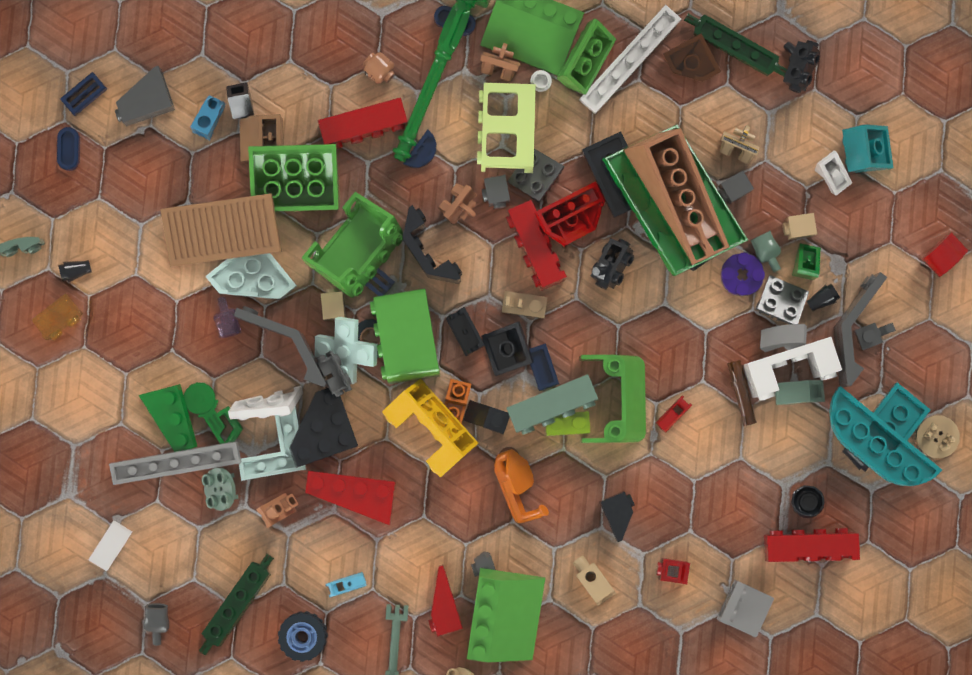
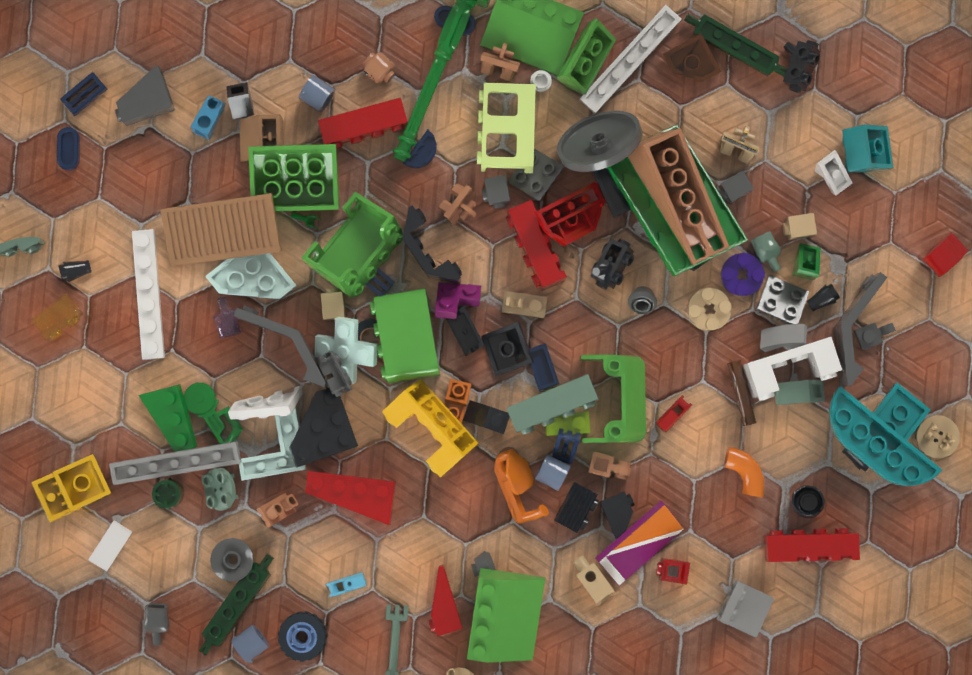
none -> yellow slope [32,454,111,523]
none -> white plate [132,229,165,360]
none -> dark green piece [152,478,184,510]
none -> dark grey dish [210,538,254,582]
none -> sand blue piece [231,624,270,663]
none -> green hand [291,212,322,229]
none -> sand blue piece [299,75,335,113]
none -> magenta plate [435,282,481,319]
none -> sand blue piece [535,454,570,491]
none -> dark blue tile [552,428,581,464]
none -> black brick [554,482,599,533]
none -> dark grey dish [557,111,643,172]
none -> nougat plate [588,452,632,480]
none -> tile [595,501,684,586]
none -> dark grey cone [628,286,657,314]
none -> tan plate [688,288,732,331]
none -> orange cylinder [724,447,764,498]

